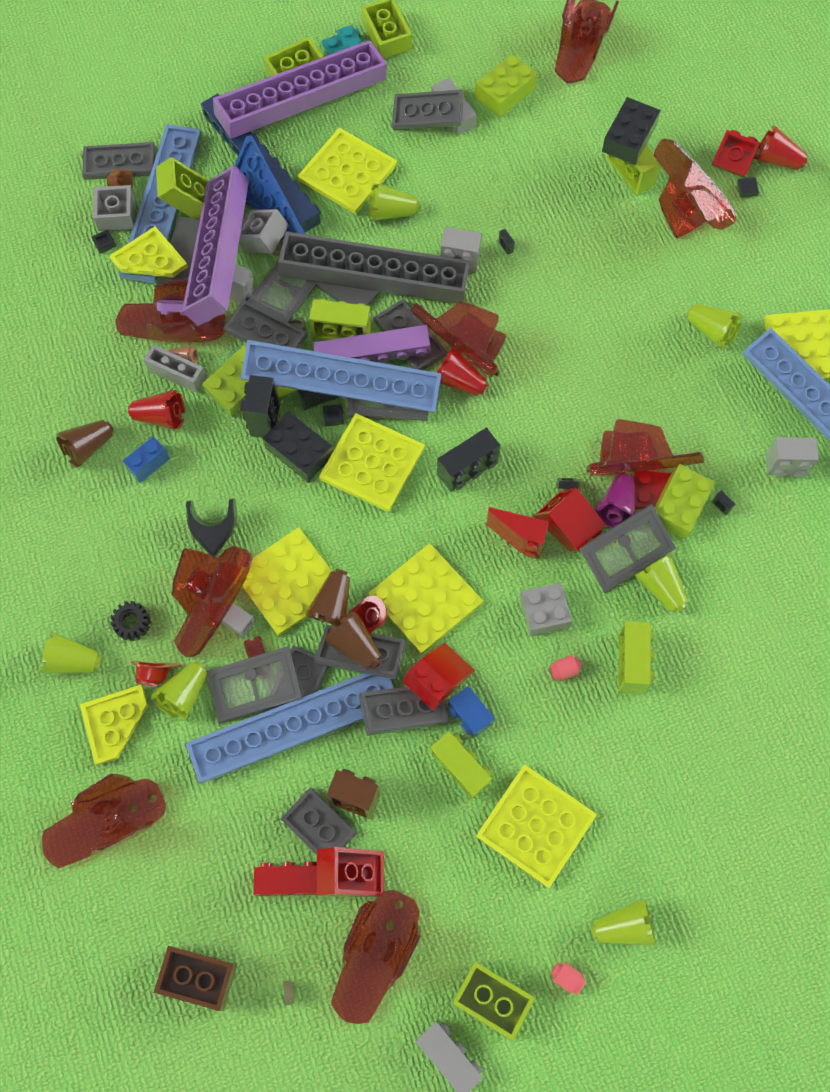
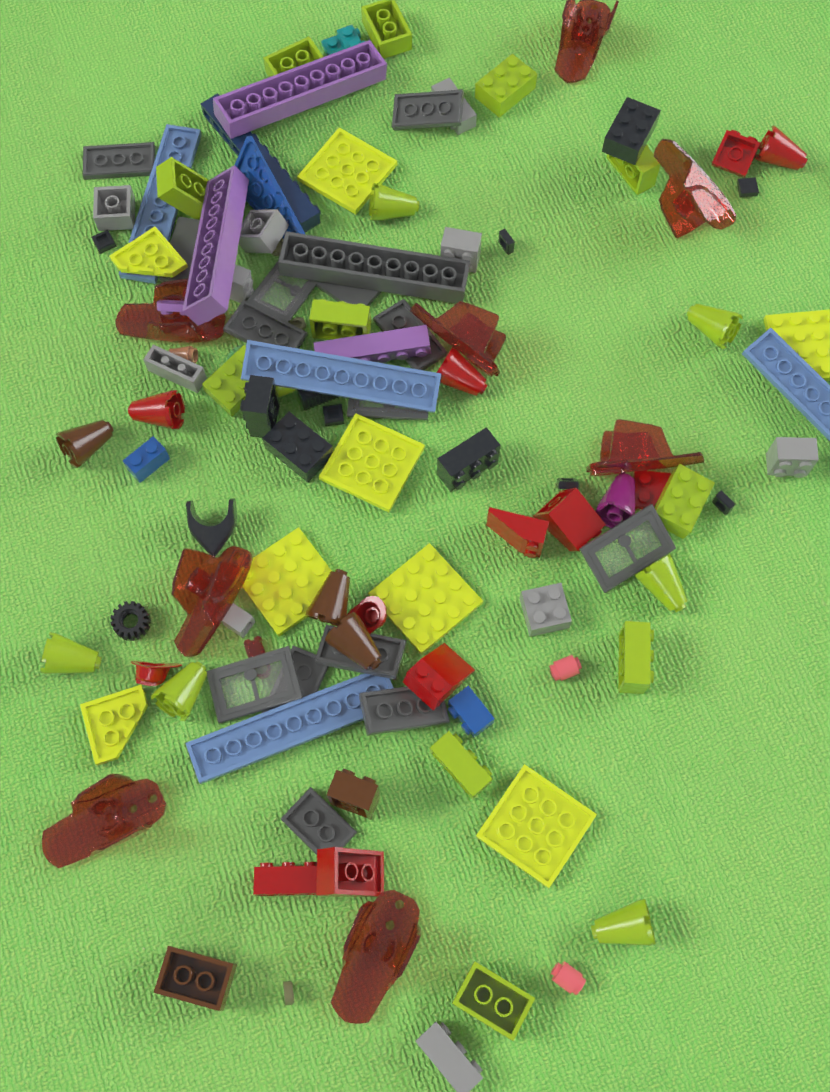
dark orange bracket [107,169,133,188] -> none

